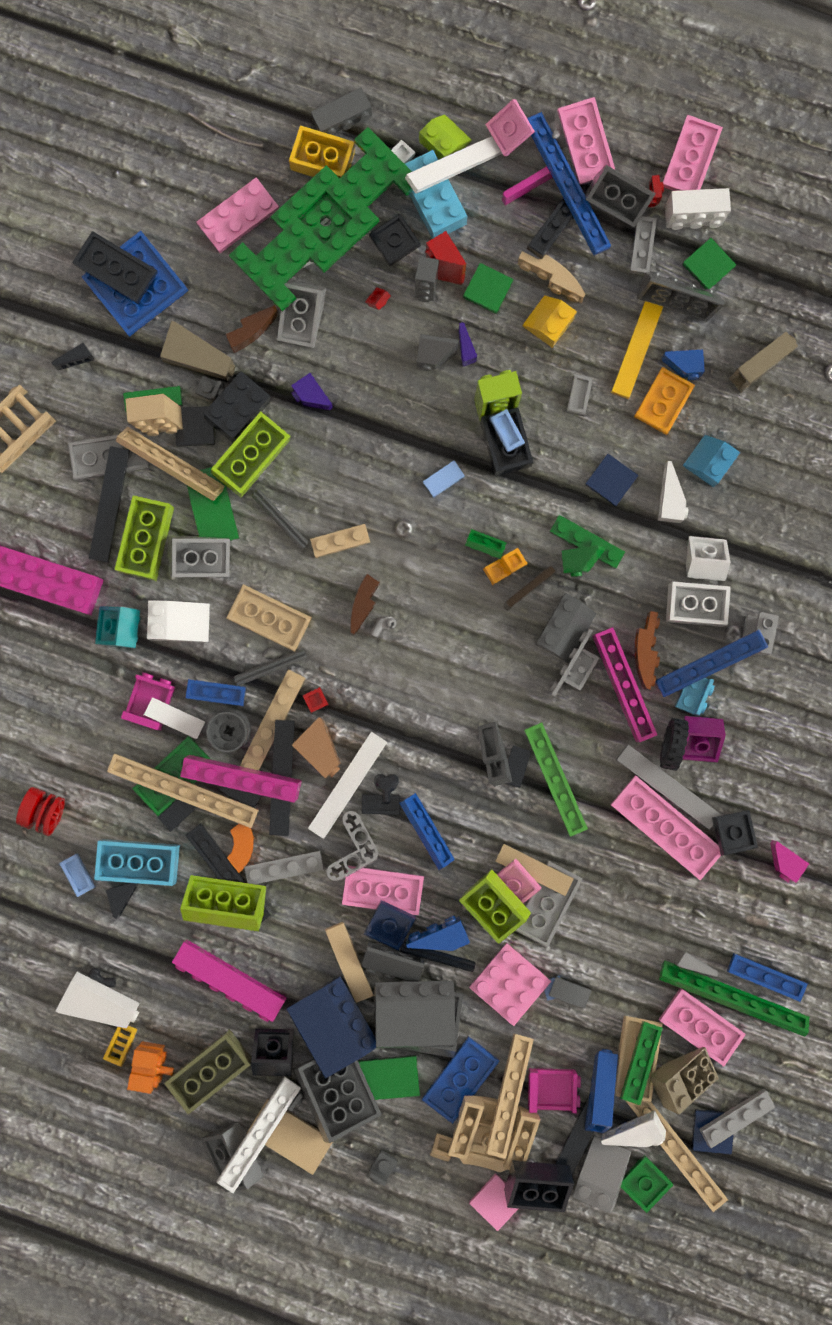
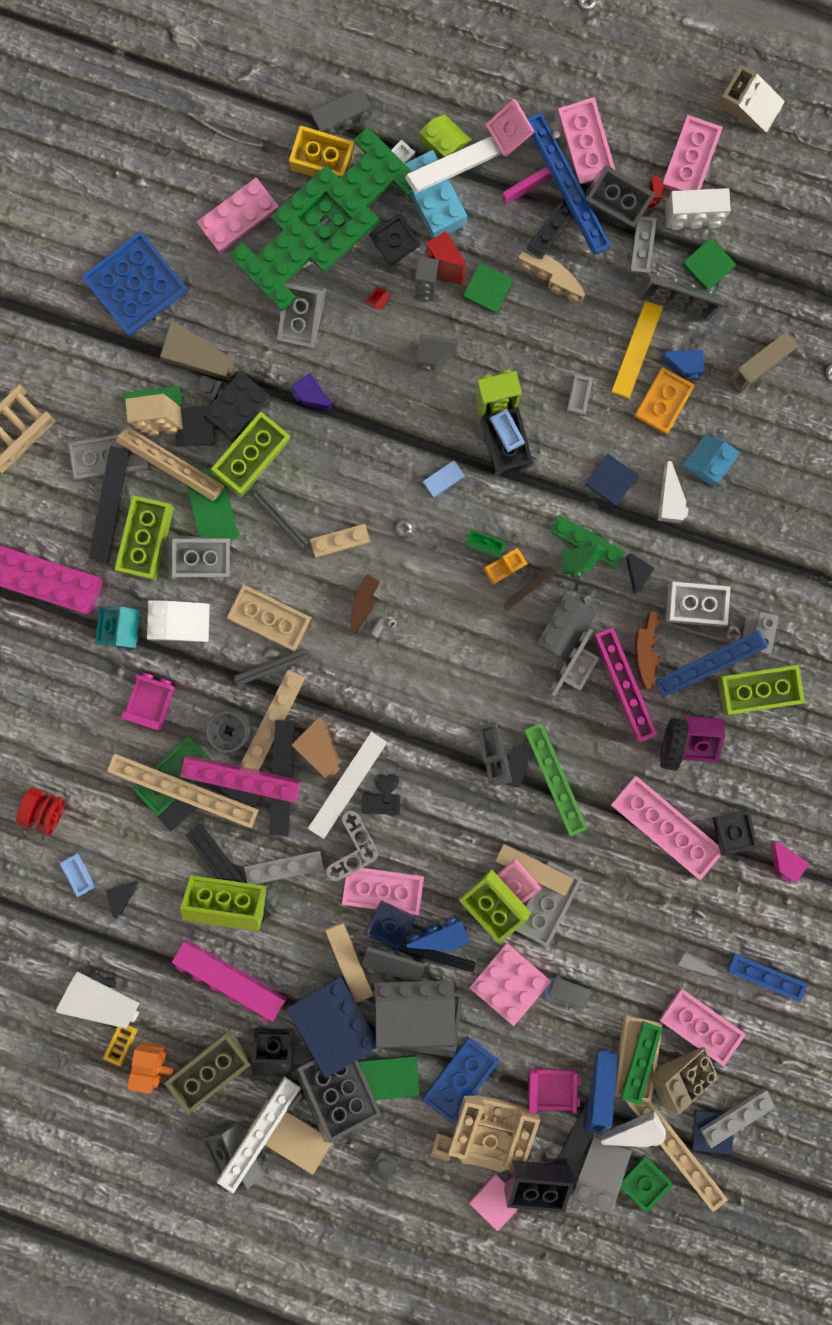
black slope [51,343,95,370] -> none
black plate [72,231,158,304] -> none
medium azure brick [94,839,180,886] -> none
white tile [144,697,205,739] -> none
blue plate [186,679,246,706] -> none
reddish brown slope [226,305,278,353] -> none
orange tile [227,824,254,873] -> none
red plate [303,687,329,713] -> none
blue plate [400,793,455,870] -> none
dark purple slope [458,322,477,367] -> none
tan plate [485,1034,534,1159] -> none
yellow slope [522,295,577,348] -> none
light grey tile [616,745,721,830] -> none
green plate [659,960,810,1037] -> none
medium azure bracket [675,678,715,716] -> none
white slope [686,536,731,581] -> none
none -> black slope [625,554,655,593]
none -> slope [717,65,785,134]
none -> lime brick [717,665,805,715]

